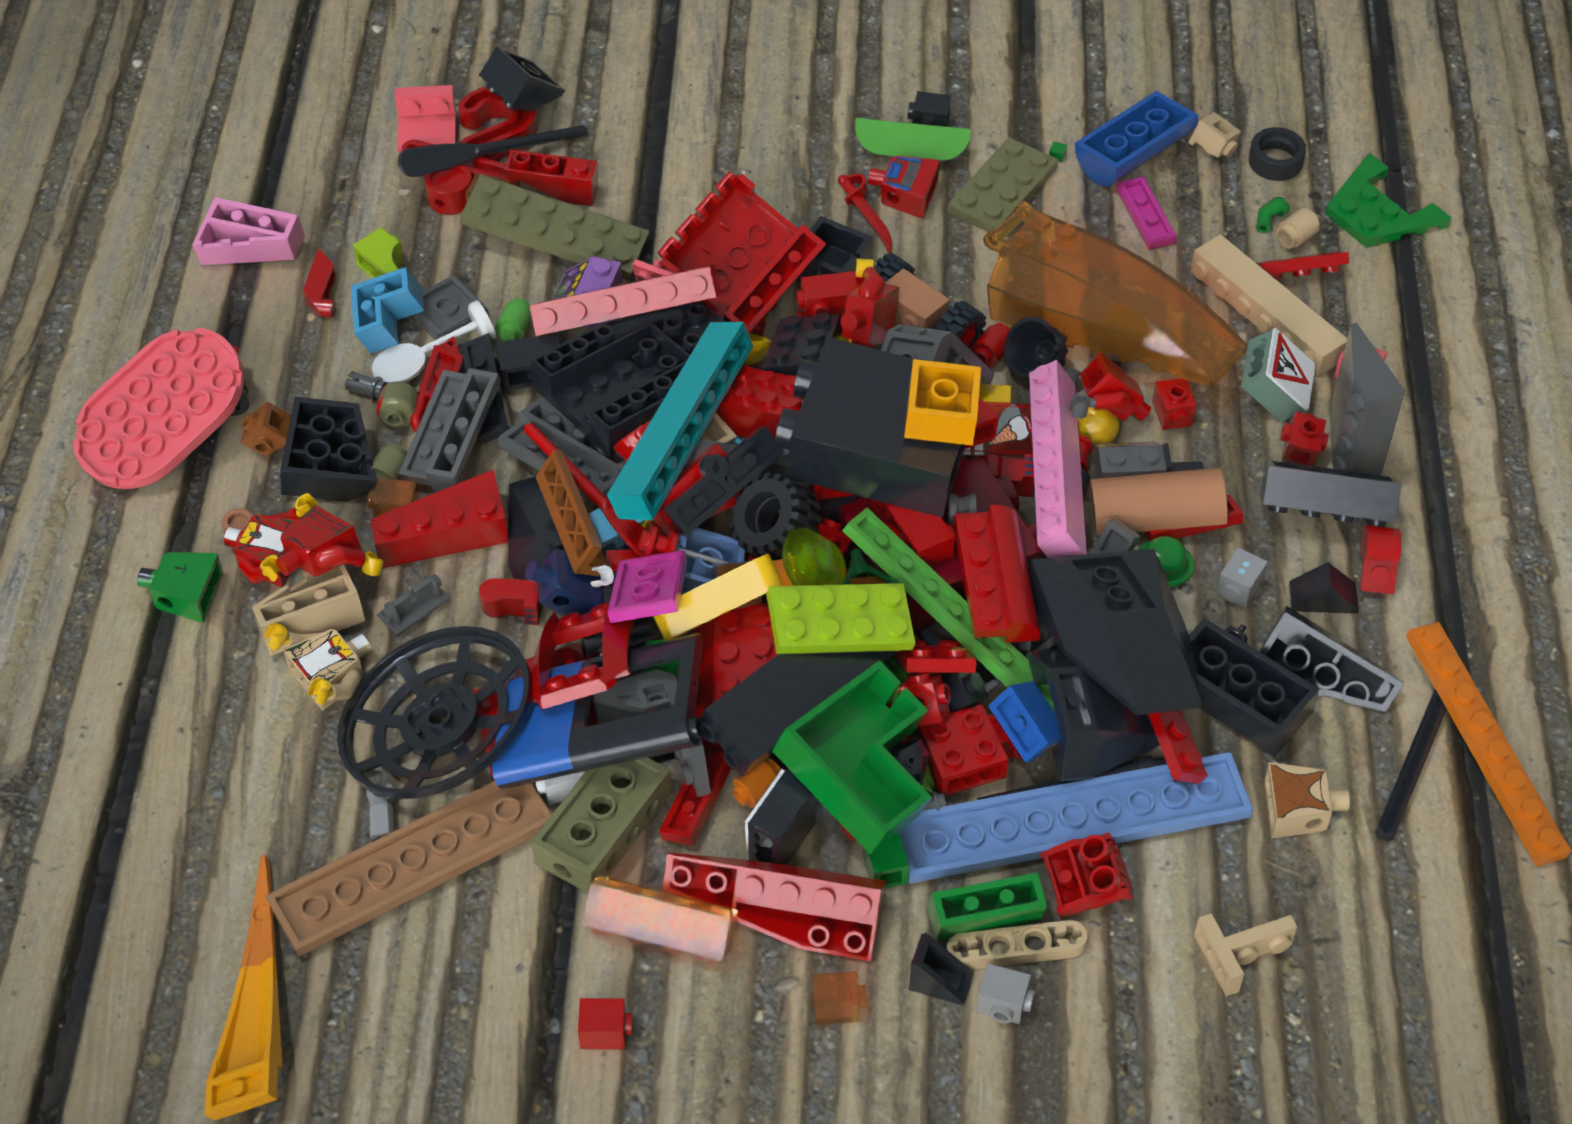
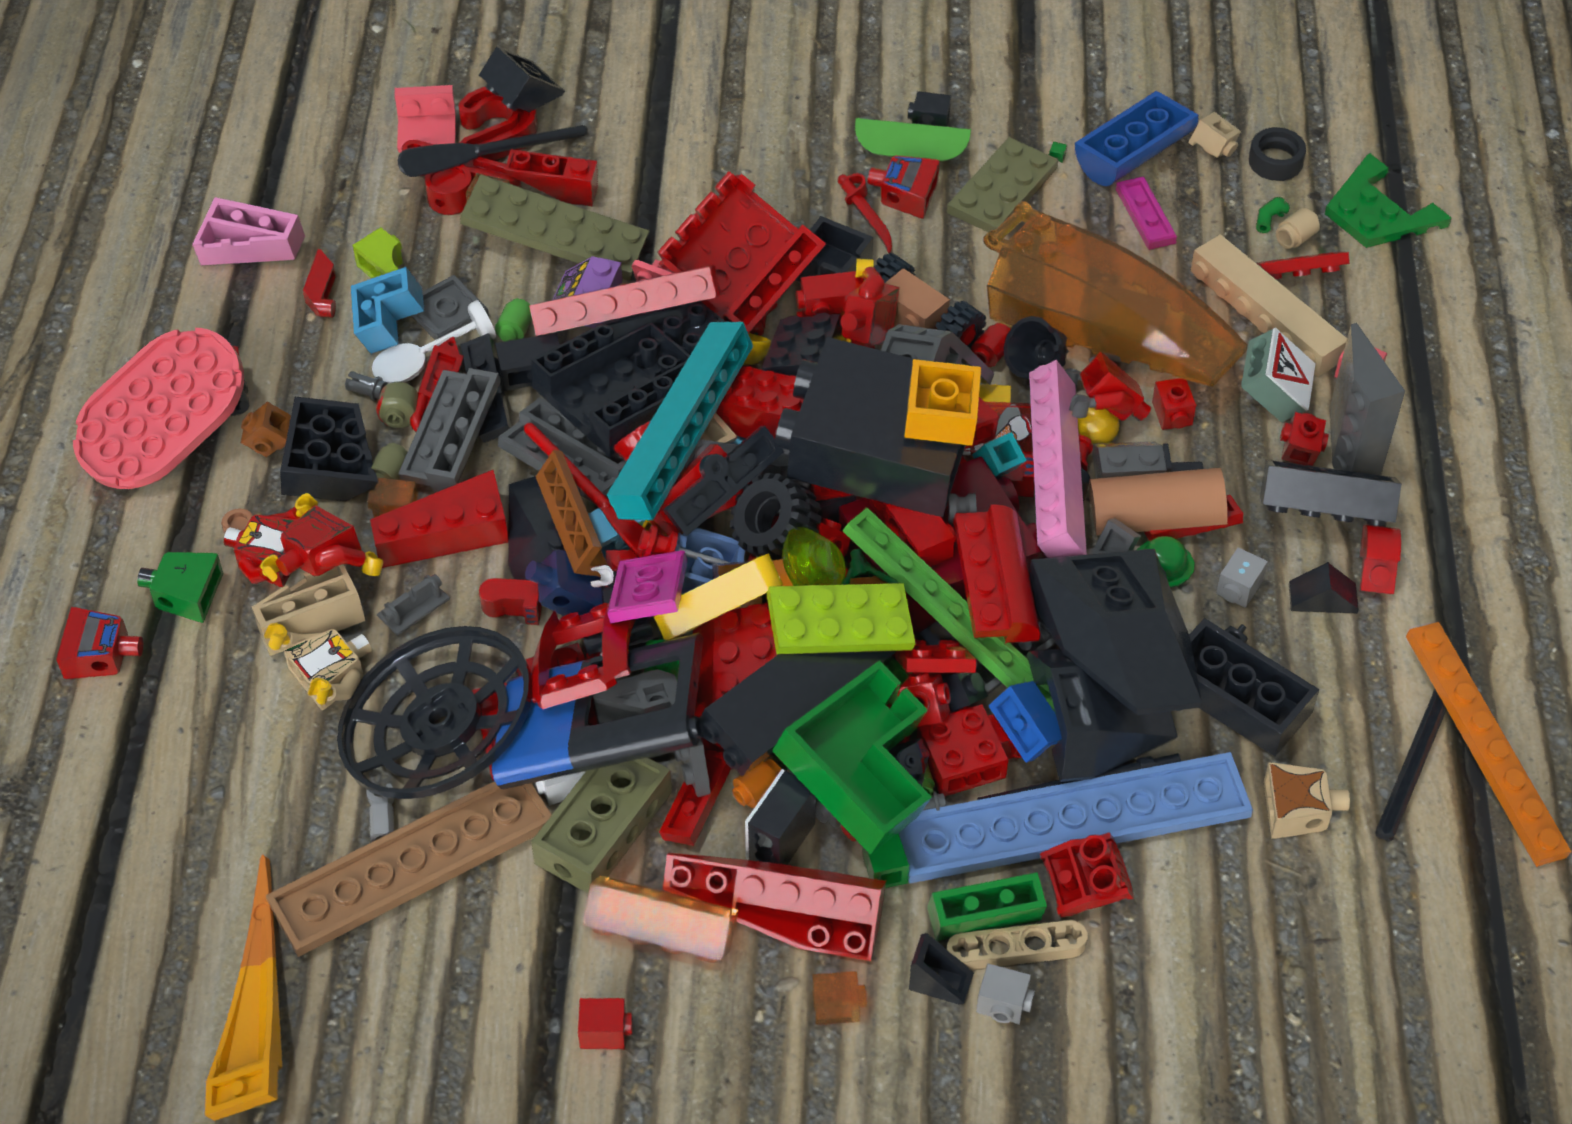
red plate [1148,711,1208,784] -> none
tan bracket [1194,913,1297,996] -> none
black wedge [1259,606,1404,712] -> none
none -> red torso [56,607,143,679]
none -> teal brick [972,432,1027,478]

